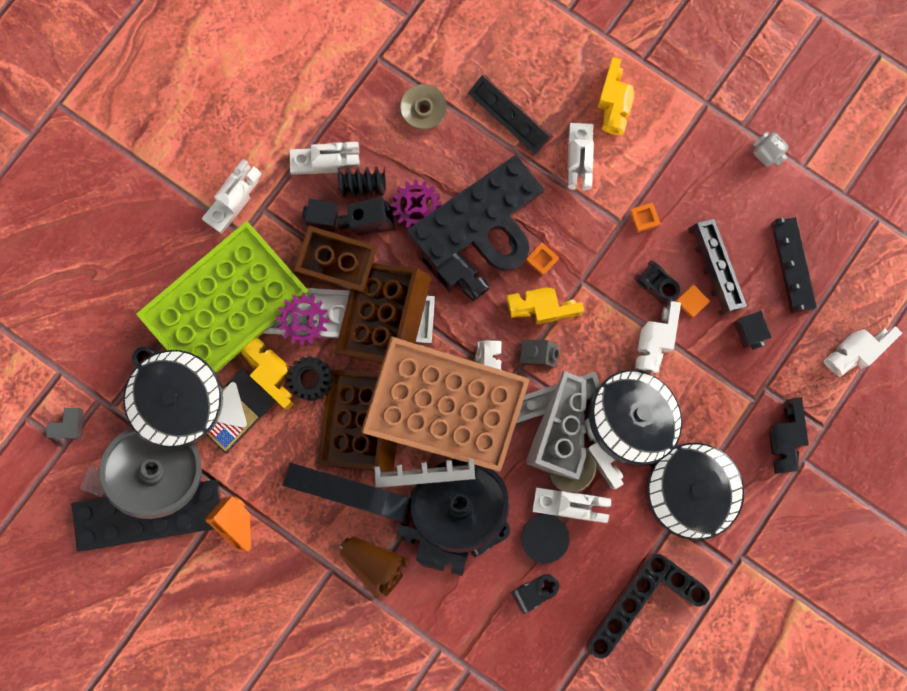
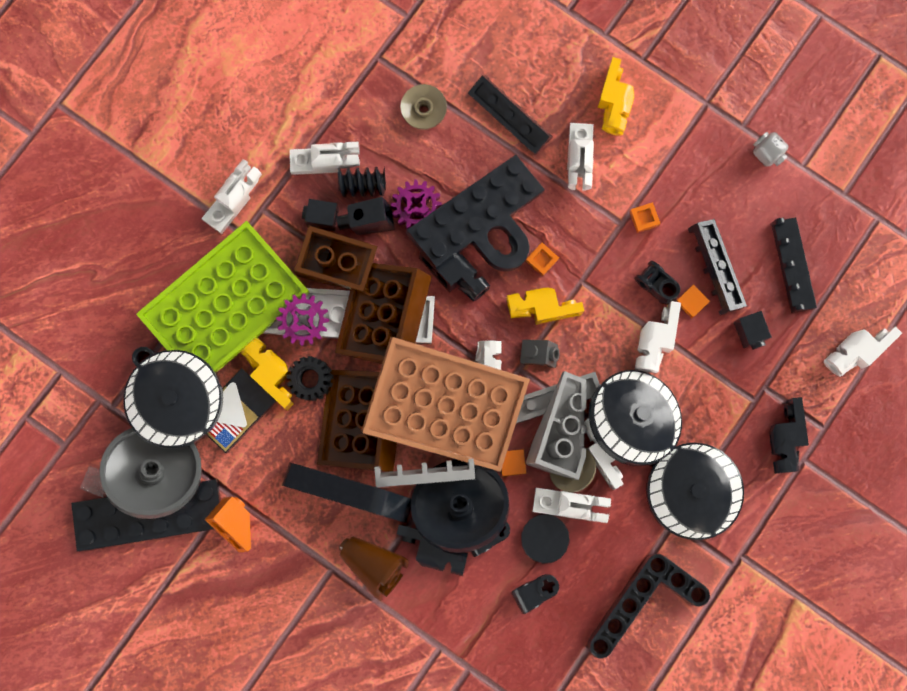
dark grey piece [46,408,83,439] -> none
none -> orange tile [501,449,526,476]

